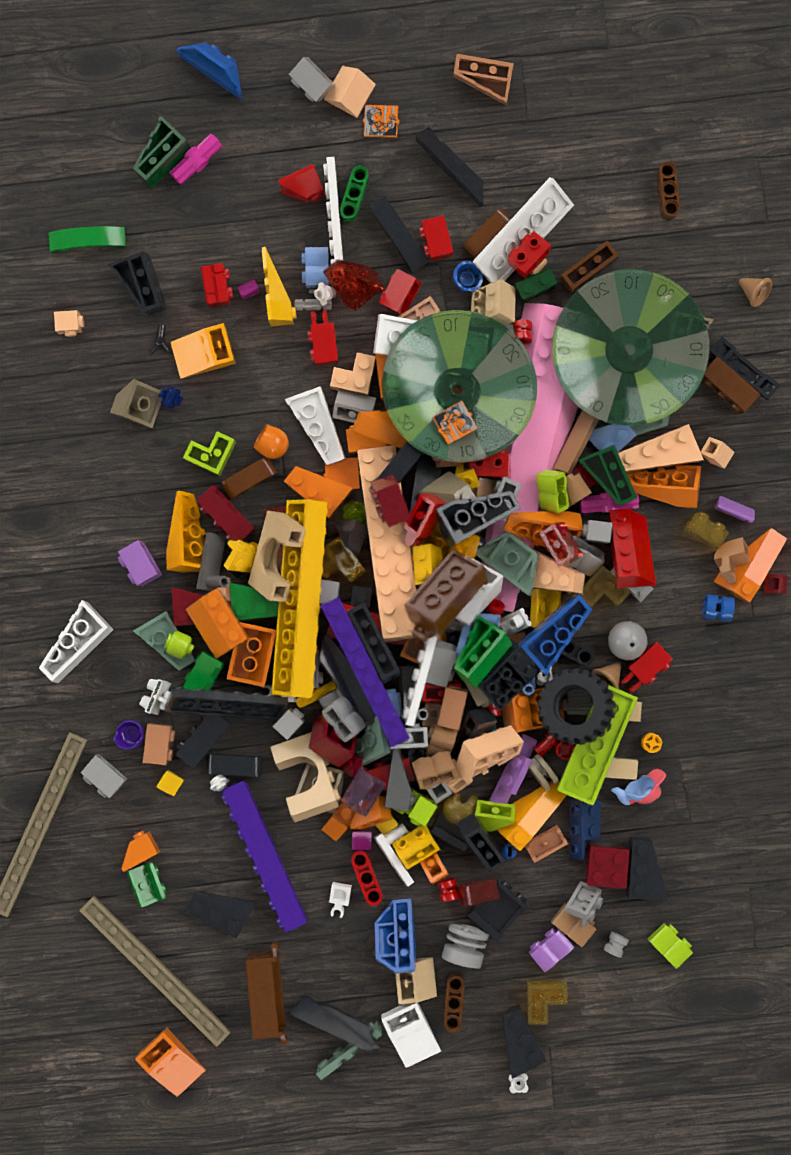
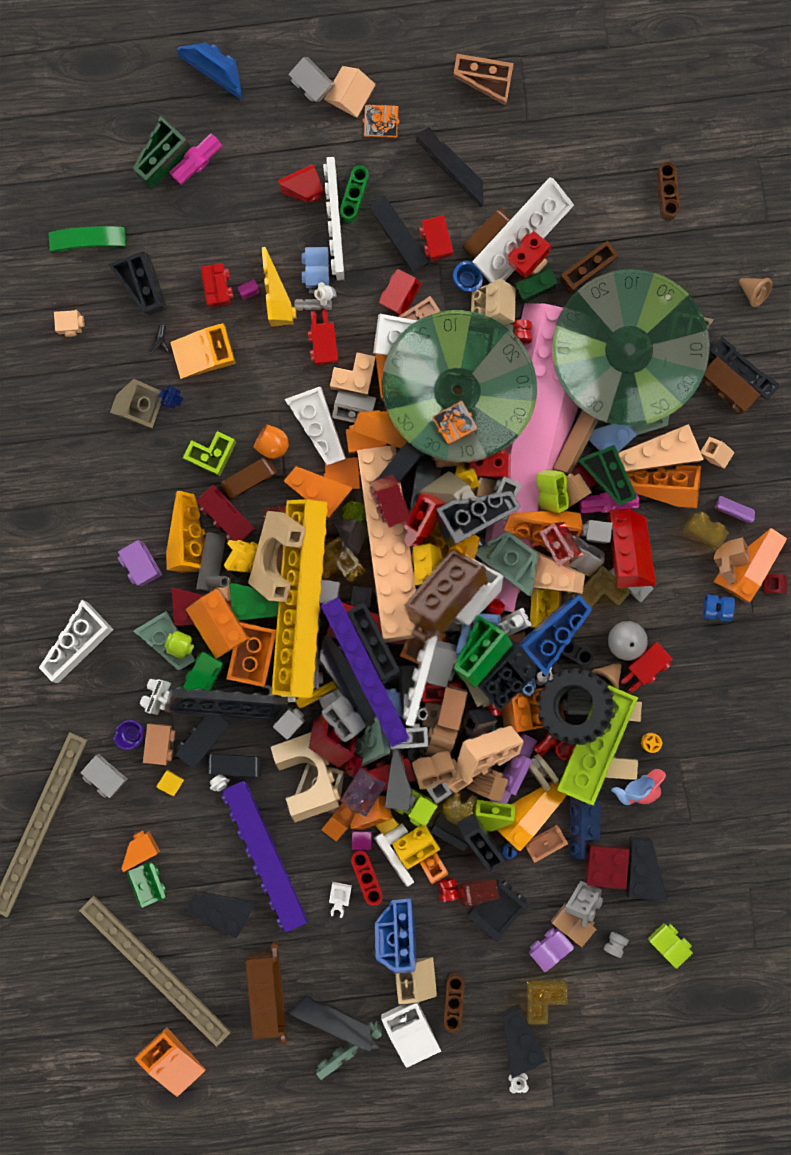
clear red wedge [323,259,384,311] -> none
light grey wheel [442,924,489,968] -> none
none -> medium nougat brick [466,768,508,802]

